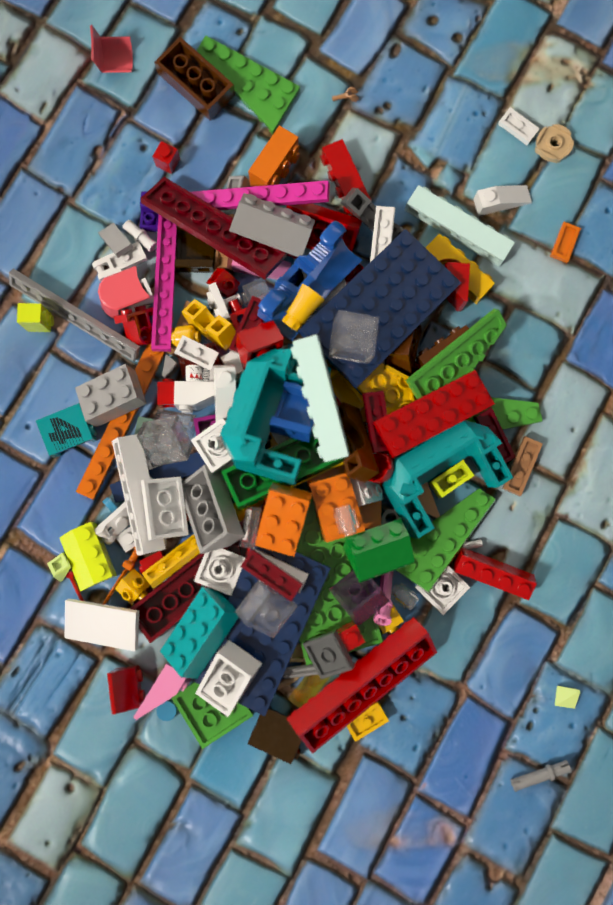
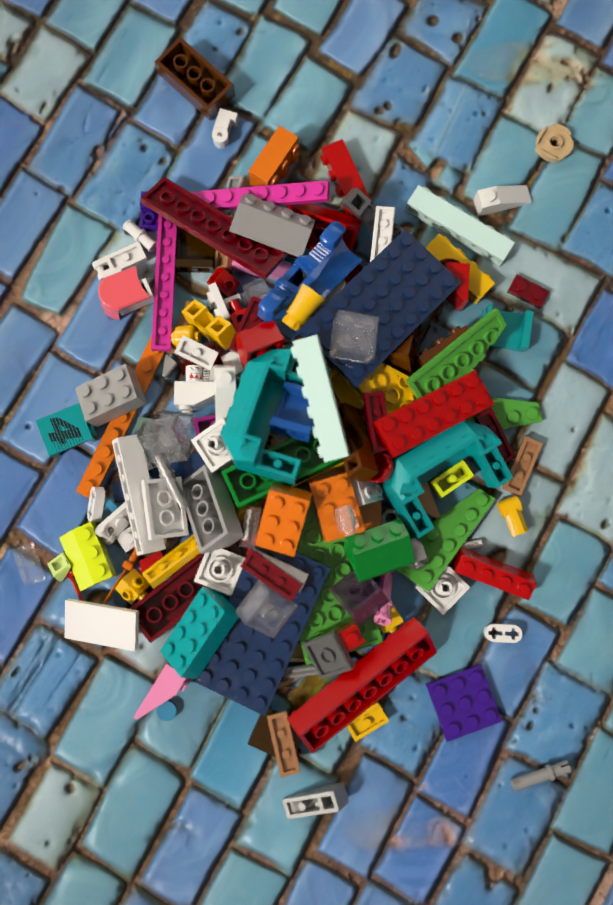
light grey tile [9,269,140,362] -> none
neon yellow brick [17,303,54,332] -> none
coral piece [90,24,133,73] -> none
light grey tile [98,223,133,258] -> none
red slope [107,665,146,715] -> none
red pin [113,305,153,346] -> none
red brick [152,141,181,174] -> none
red brick [157,379,176,408] -> none
bright green plate [172,682,253,749] -> none
white slope [196,640,262,717] -> none
bright green wing [197,36,300,134] -> none
medium nougat hand [332,87,359,102] -> none
clear brick [391,582,419,611] -> none
white plate [498,107,540,145] -> none
orange tile [550,222,581,263] -> none
yellowish green slope [555,686,580,709] -> none
none -> clear hinge [12,542,46,587]
none -> white beam [87,487,105,522]
none -> light grey pin [152,453,190,511]
none -> white leg [212,108,239,149]
none -> medium nougat plate [267,710,301,777]
none -> light grey slope [282,782,349,819]
none -> flat silver brick [409,538,429,571]
none -> dark purple plate [425,664,502,742]
none -> teal panel [481,304,534,352]
none -> white beam [483,623,523,643]
none -> yellow piece [497,495,529,537]
none -> dark red plate [507,274,550,309]

